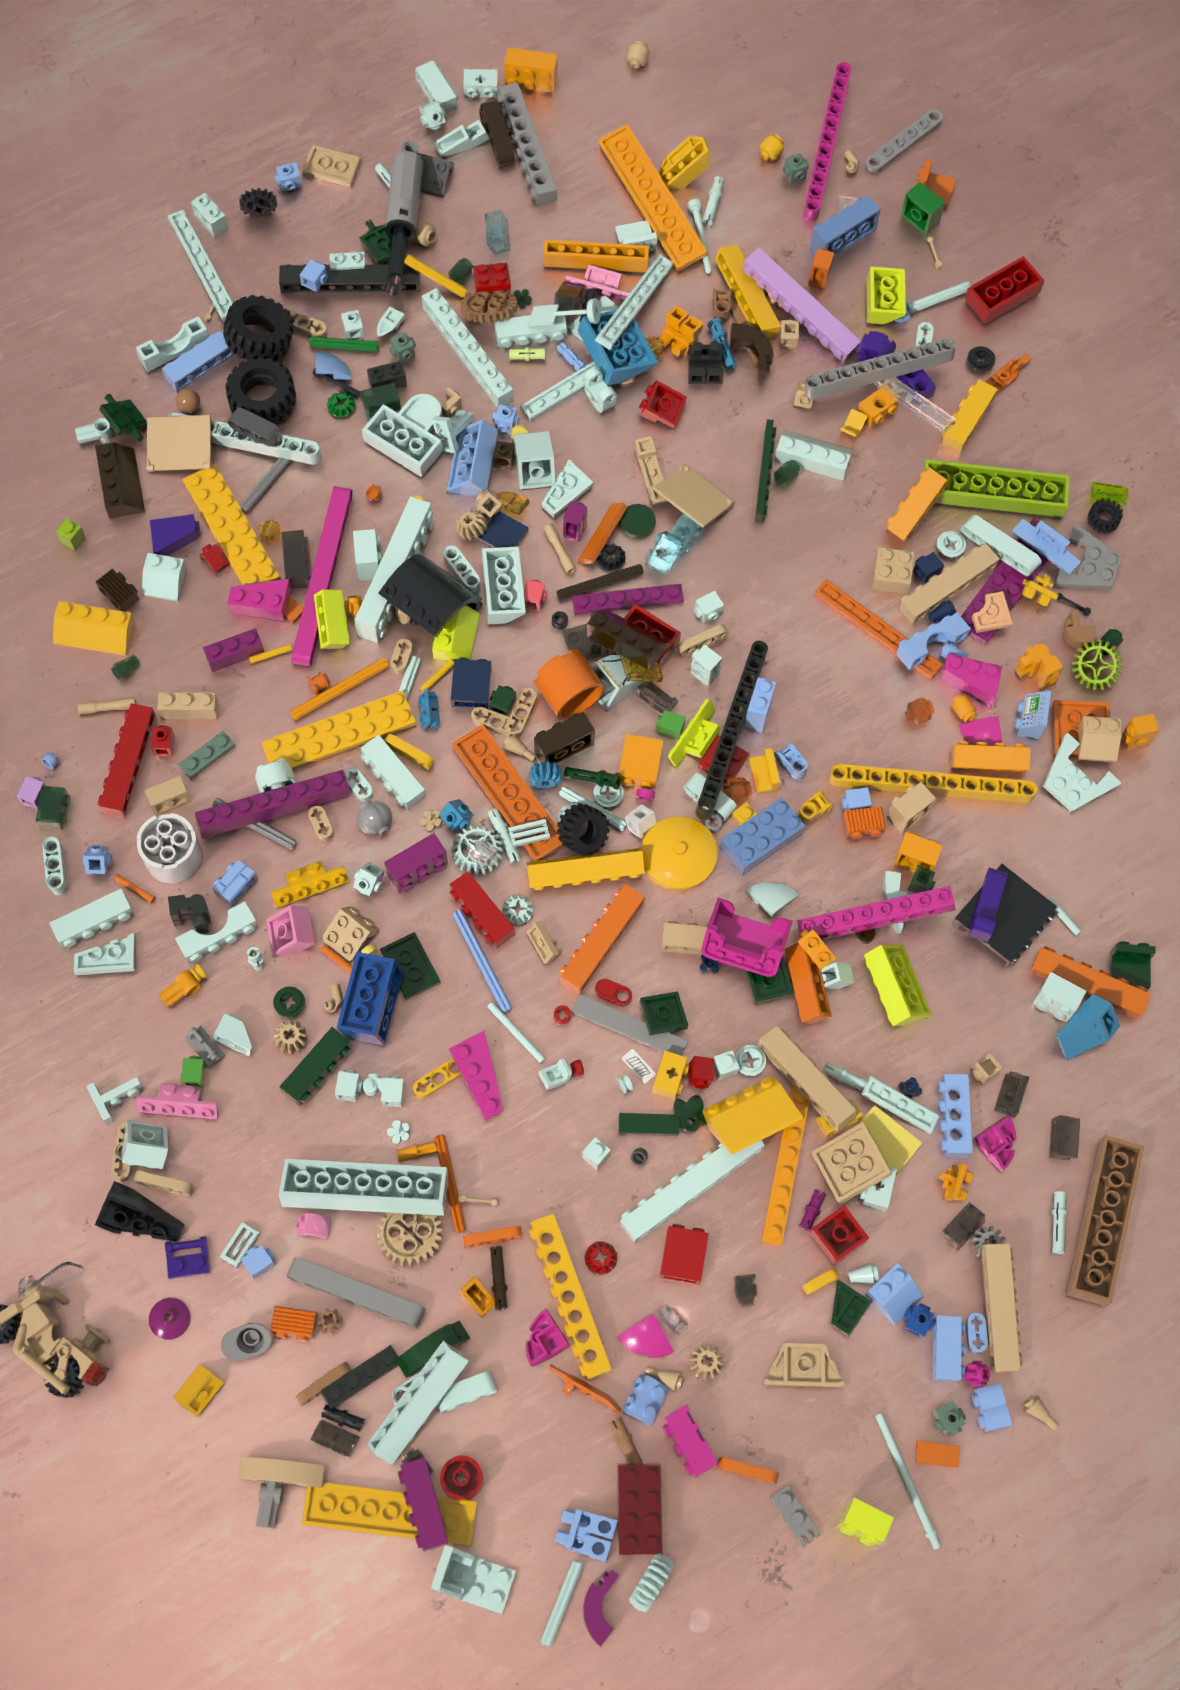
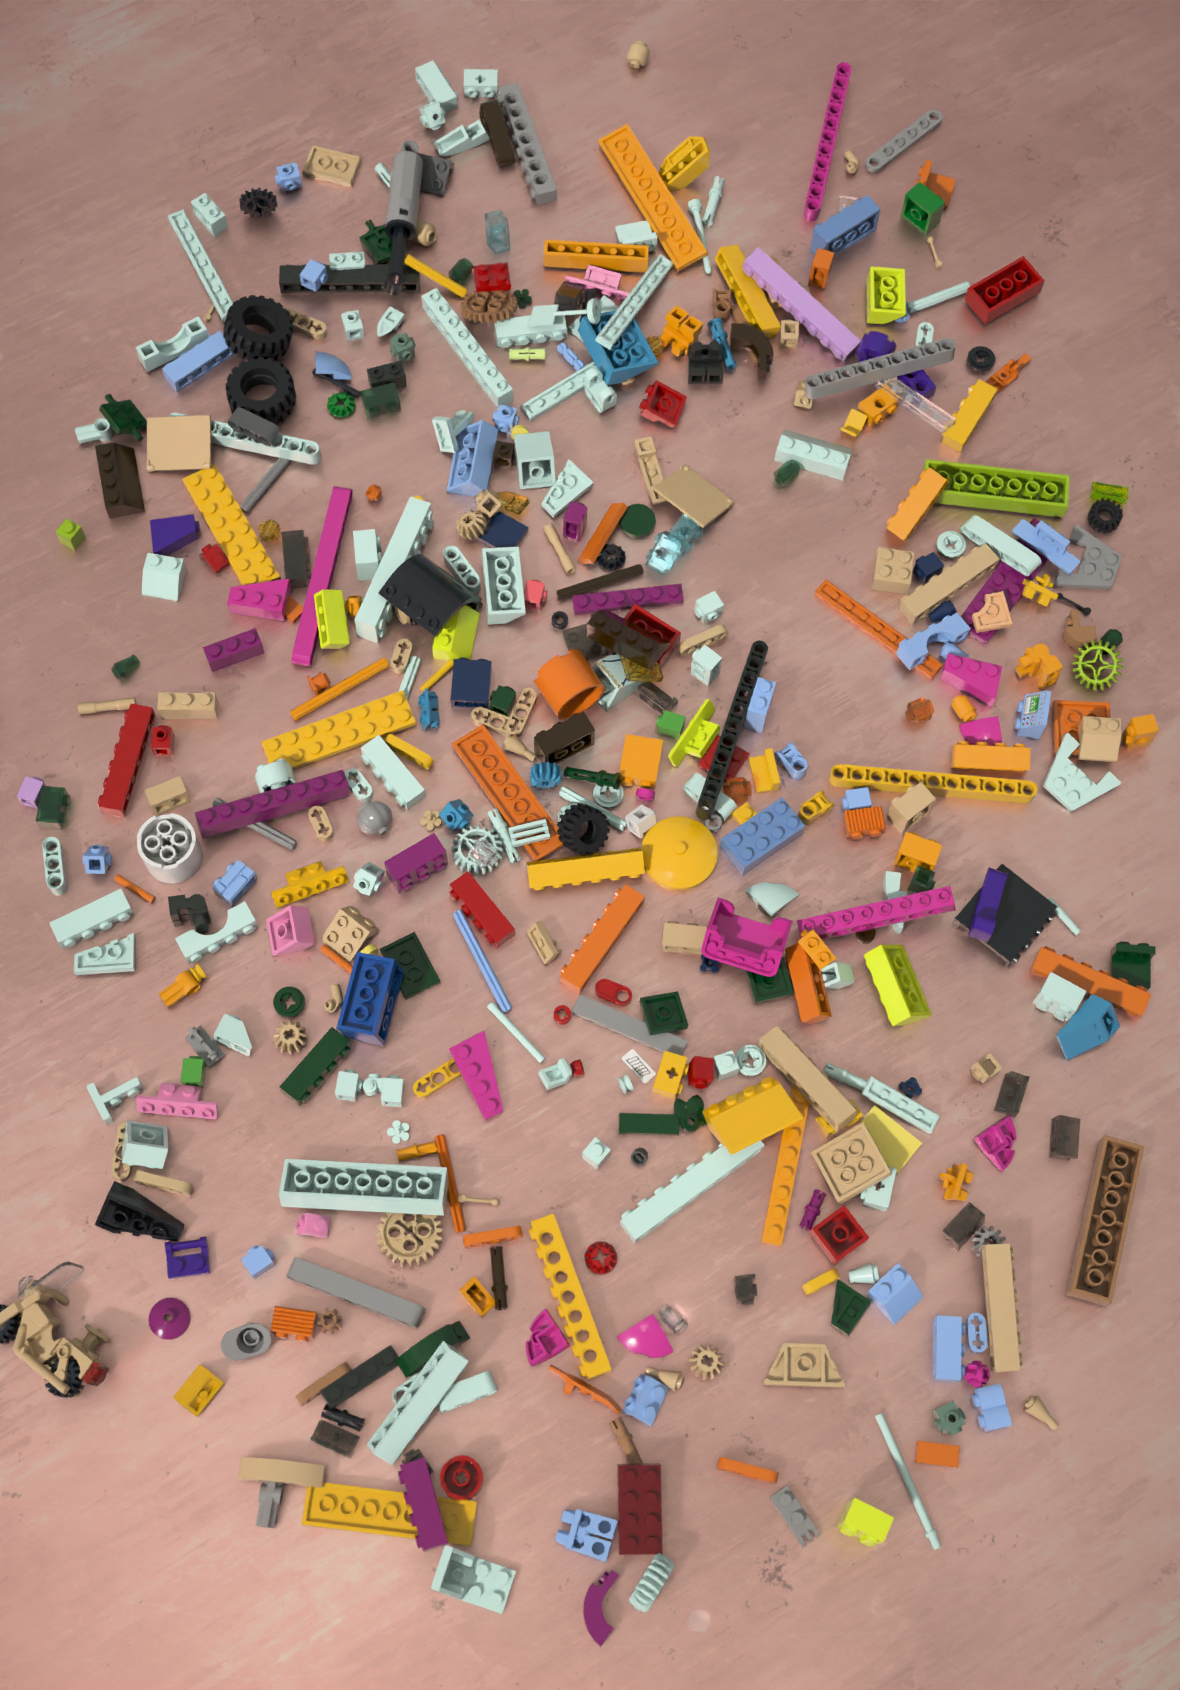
light blue hinge [41,752,58,769] -> none
yellow slope [53,601,135,655] -> none
dark brown brick [96,569,139,611] -> none
medium nougat piece [176,389,201,413] -> none
sand green plate [178,731,236,780] -> none
light aqua tile [219,1222,260,1268] -> none
light aqua pin [247,947,265,971] -> none
yellow piece [249,644,293,664] -> none
green axle [309,336,379,352] -> none
light aqua brick [362,394,443,477] -> none
tan bracket [441,387,462,418] -> none
light aqua gear [502,894,533,925] -> none
light orange brick [504,47,558,93] -> none
light aqua axle [541,1561,583,1647] -> none
red brick [659,1224,709,1285] -> none
dark pink wedge [662,1405,718,1478] -> none
dark green plate [755,419,776,523] -> none
yellow head [759,134,784,161] -> none
sand green brick [783,153,809,184] -> none
blue brick [902,1303,935,1337] -> none
light blue brick [938,1074,972,1157] -> none
light aqua pin [1052,1191,1068,1254] -> none

